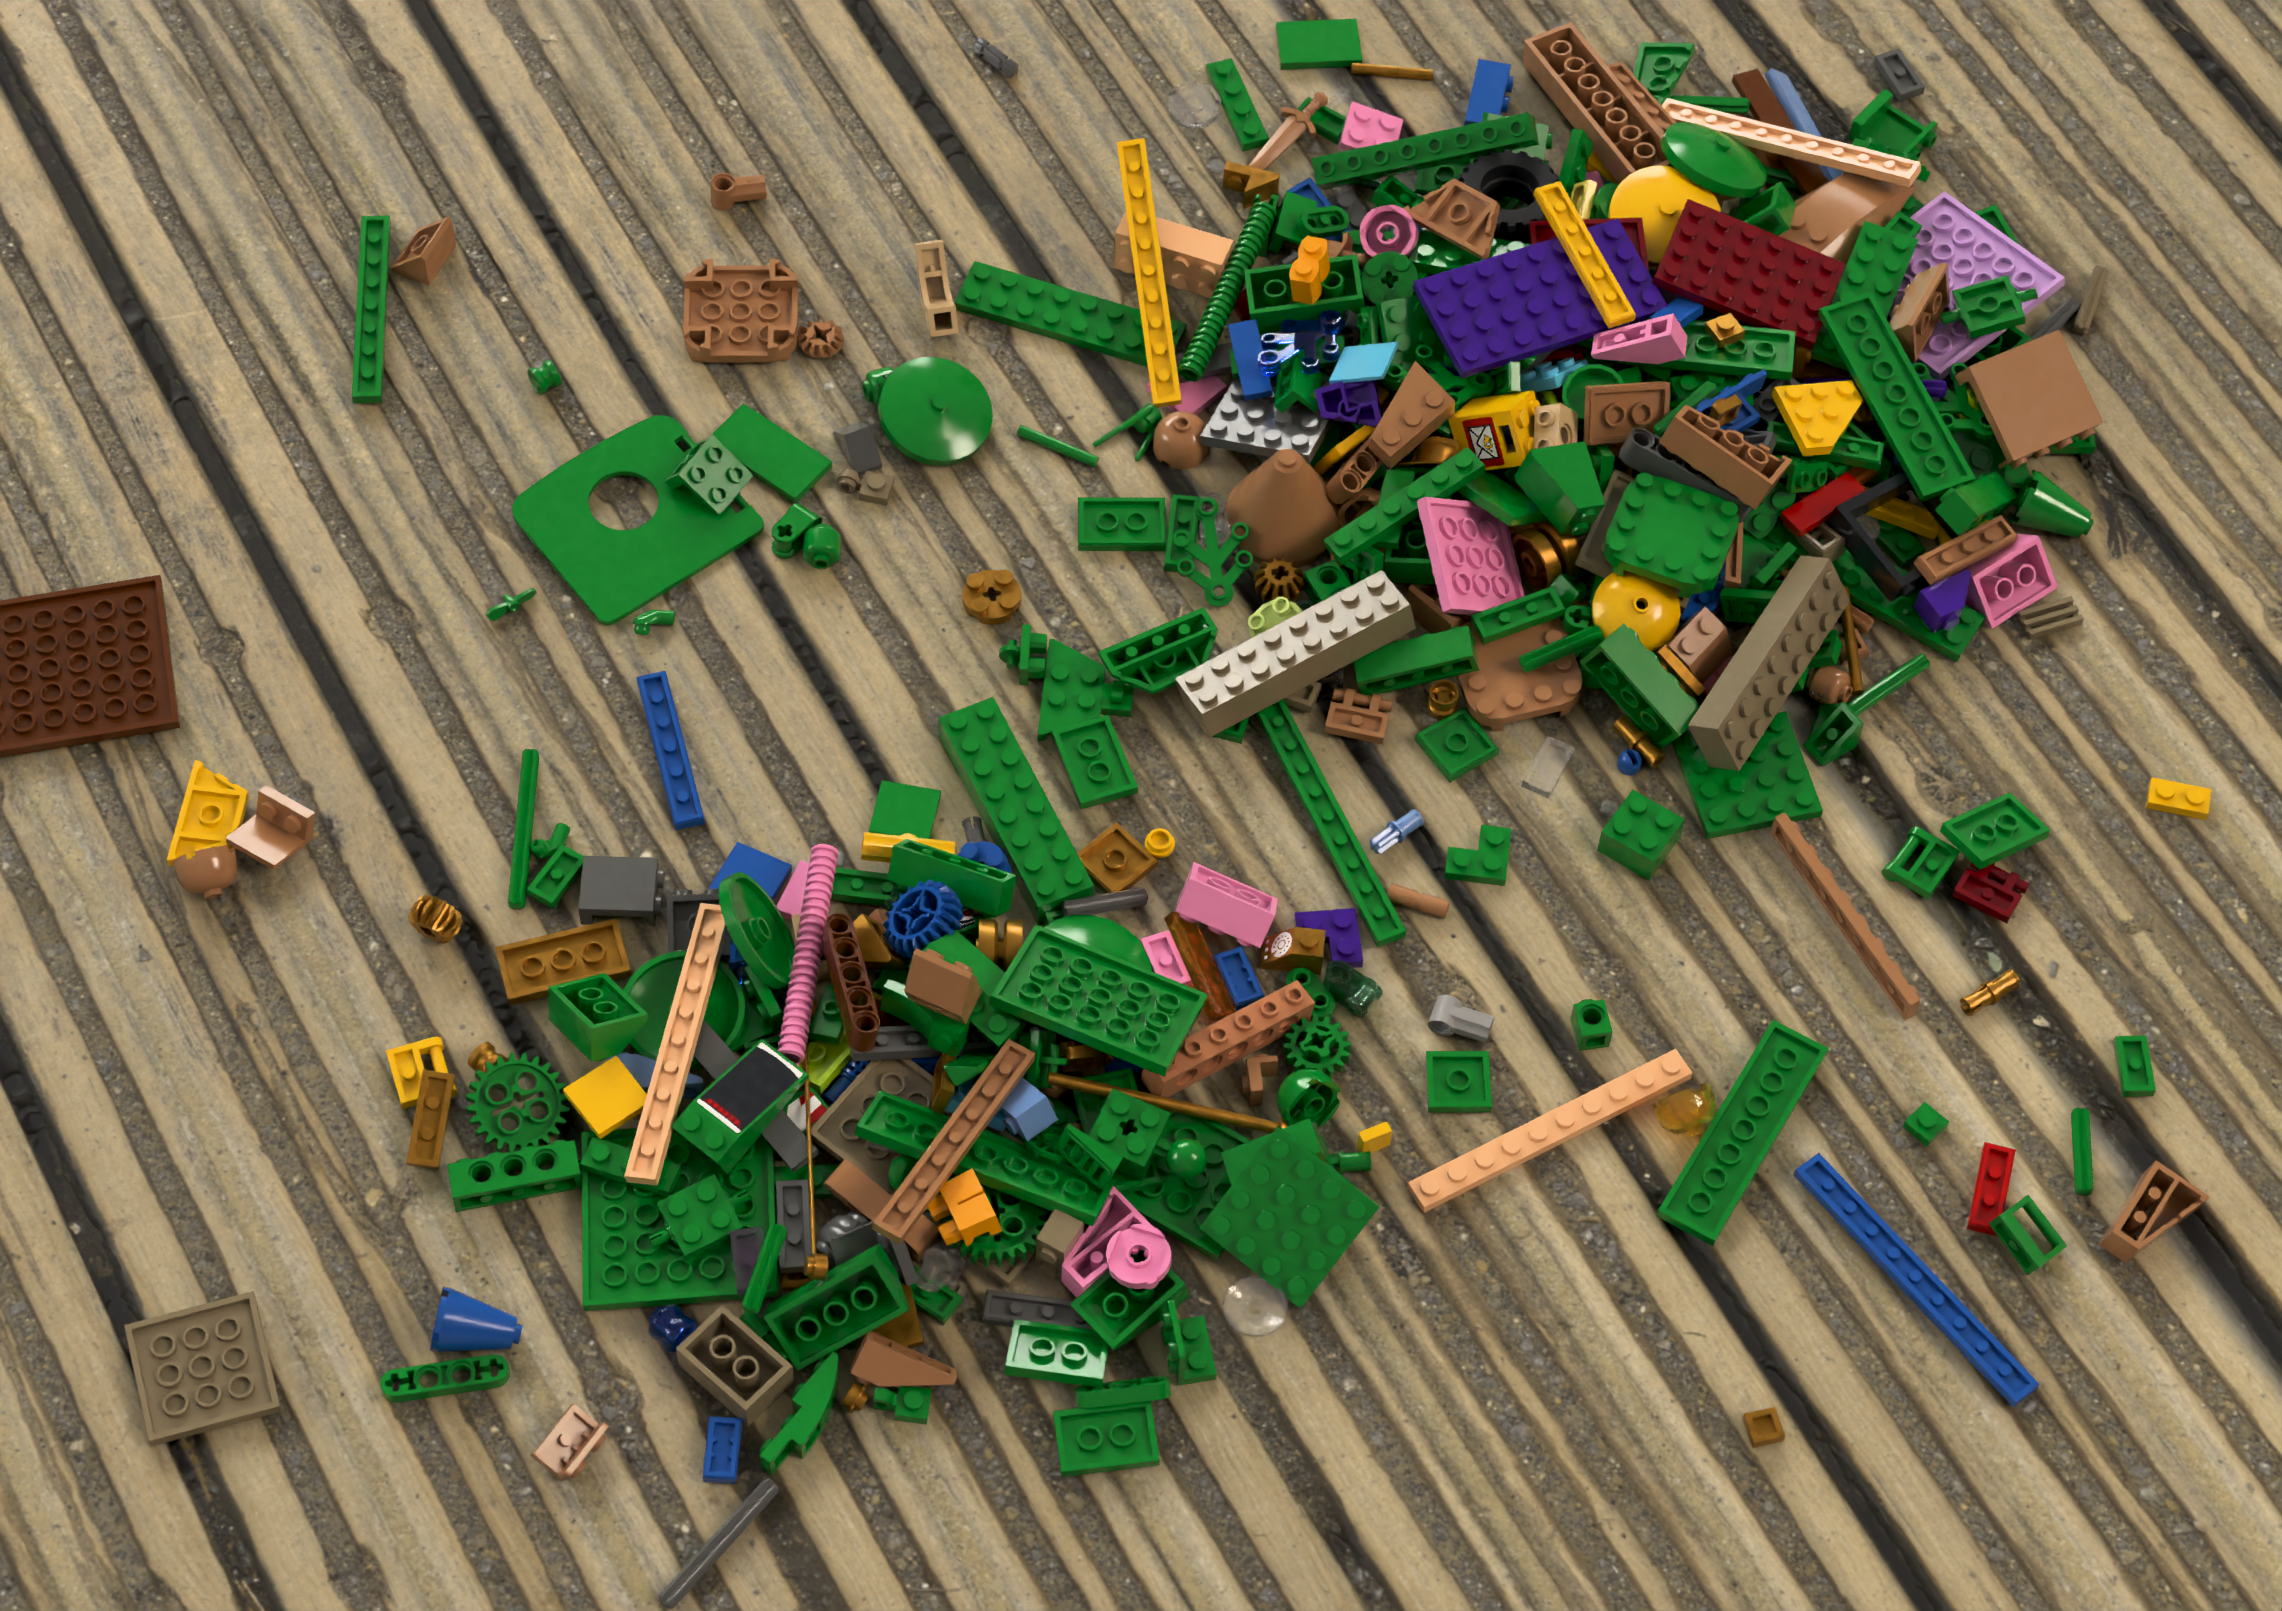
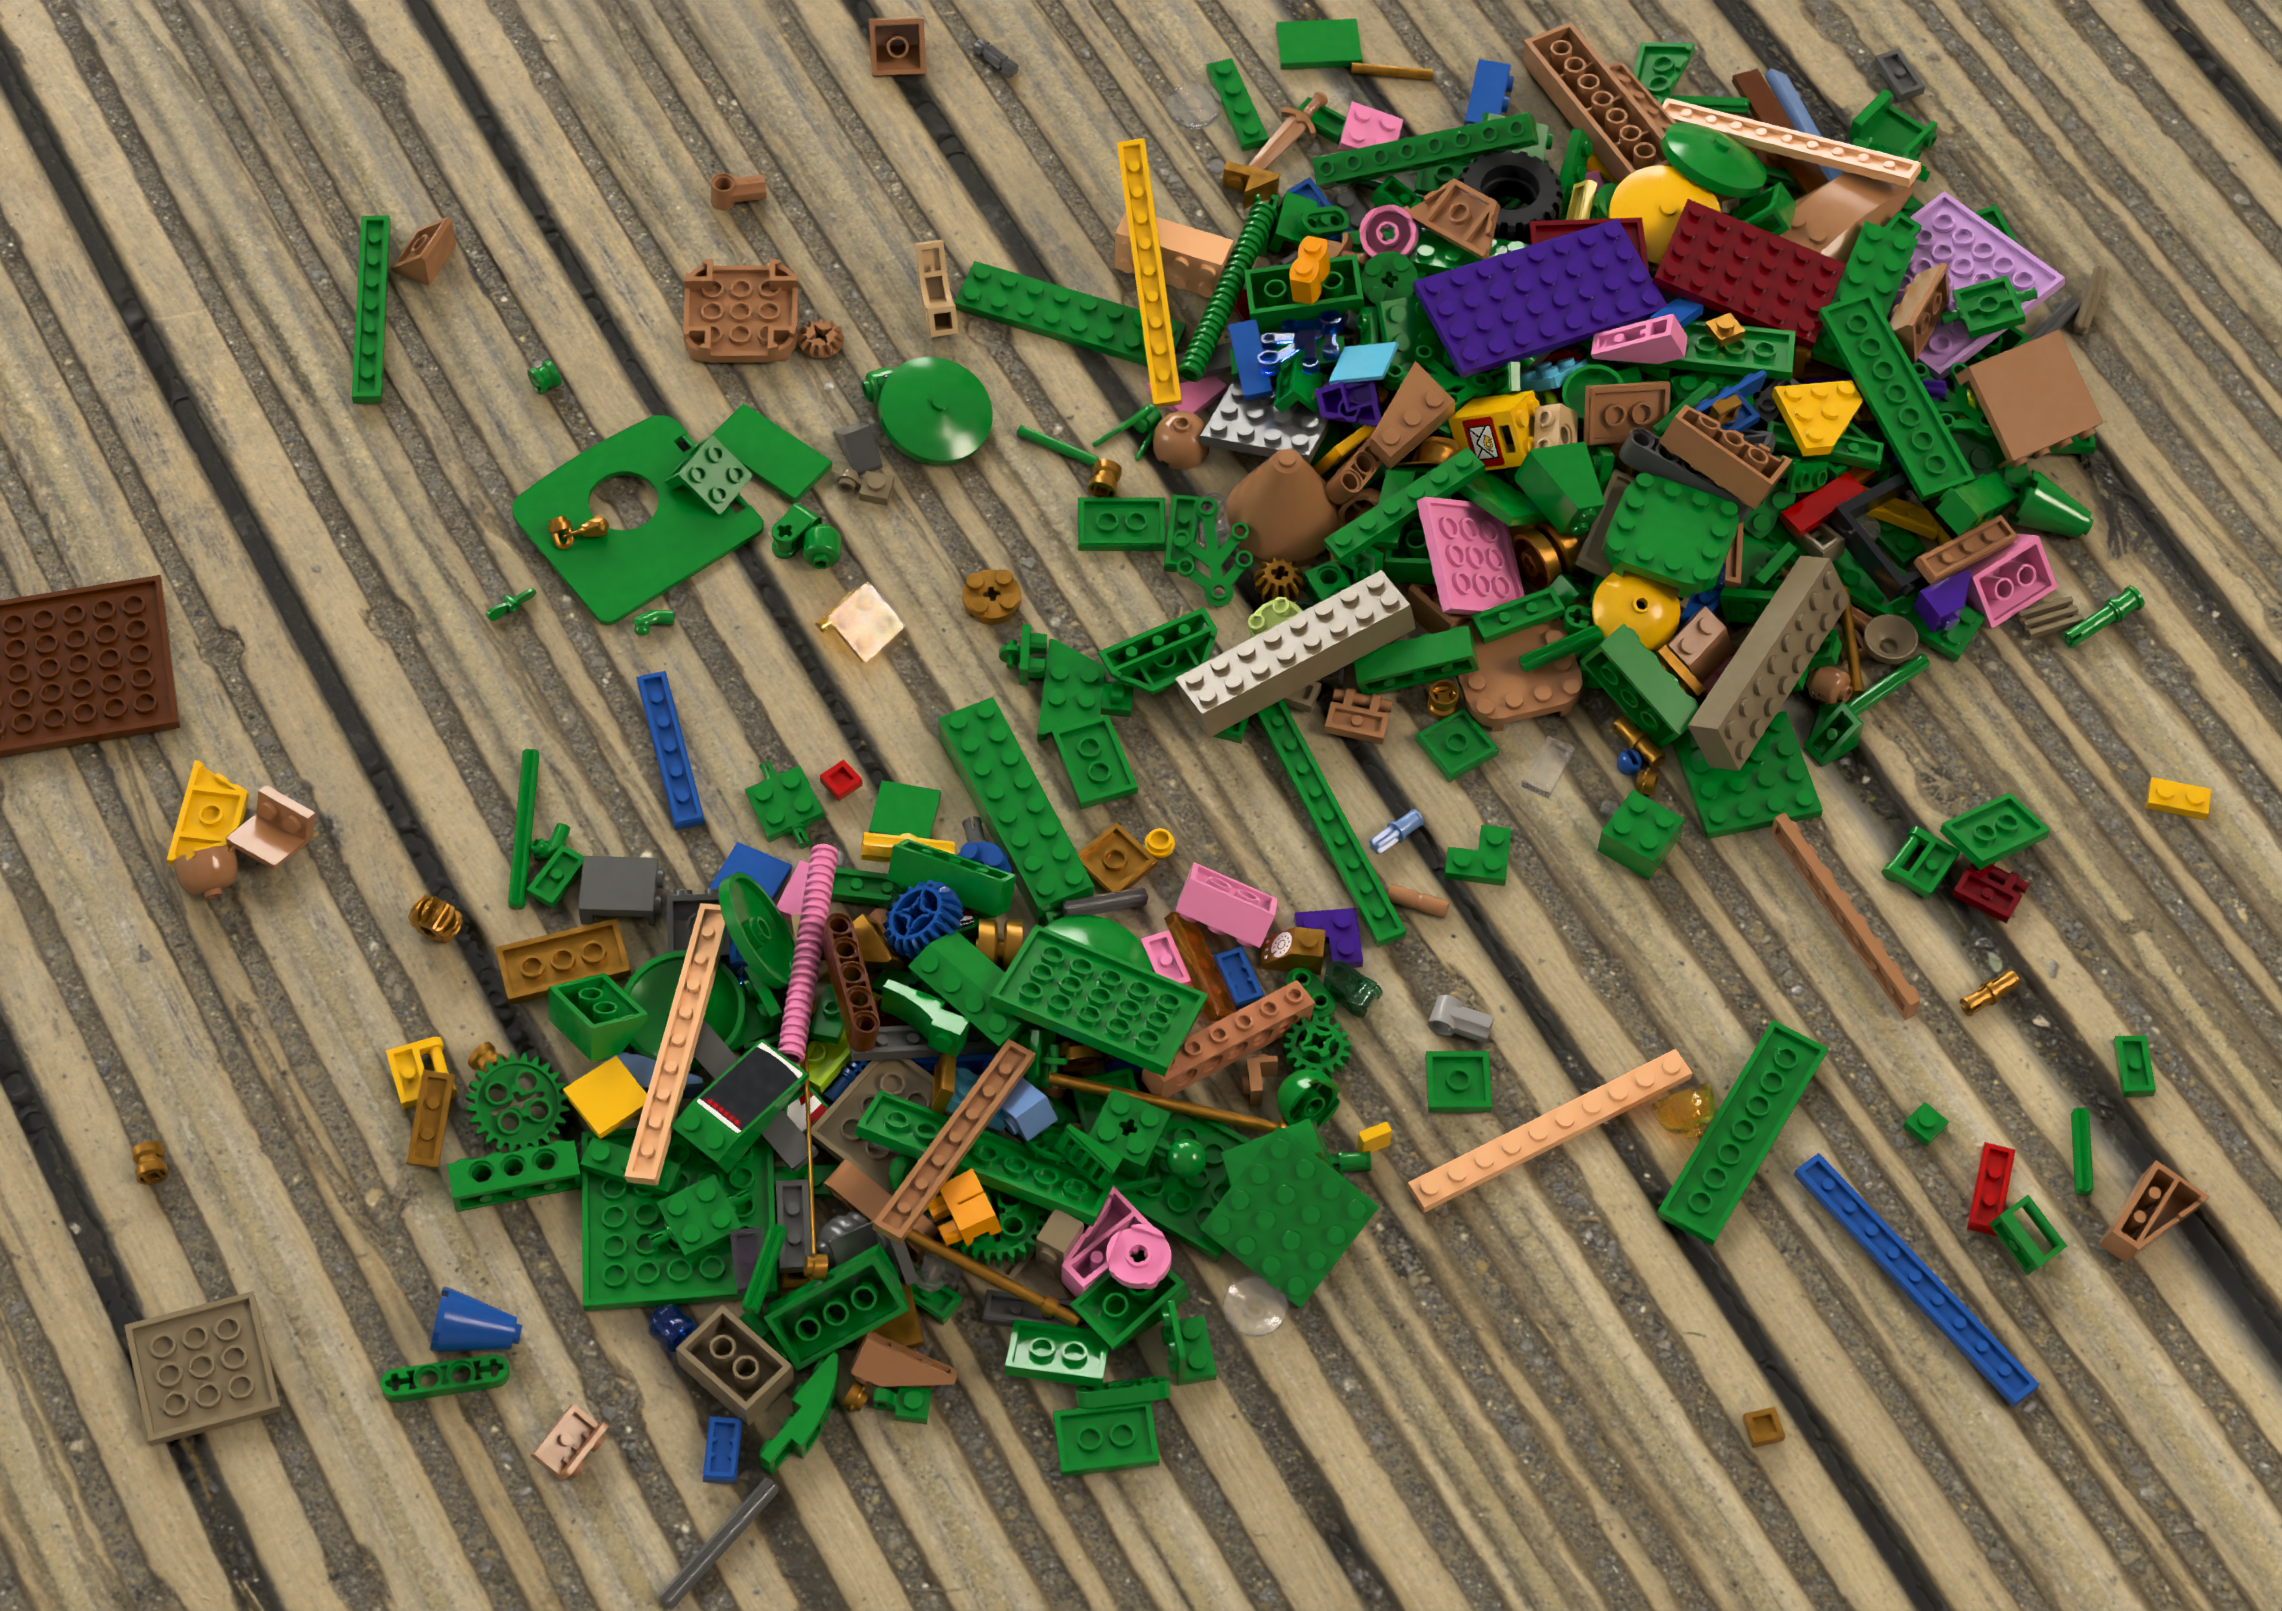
medium nougat slope [904,949,983,1025] -> none
green slope [944,1053,997,1086] -> none
yellow tile [1533,181,1636,328] -> none
green brick [1570,999,1613,1051] -> none
none -> pearl gold wheel [131,1141,169,1185]
none -> pearl gold piece [548,515,609,550]
none -> green plate [745,760,825,849]
none -> clear yellow bracket [815,581,904,663]
none -> red plate [820,759,863,801]
none -> medium nougat slope [869,16,926,76]
none -> pearl gold bar [905,1228,1081,1327]
none -> pearl gold wheel [1088,459,1122,497]
none -> pearl gold plate [1636,767,1659,796]
none -> dark tan piece [1864,614,1918,664]
none -> green pin [2062,585,2145,649]

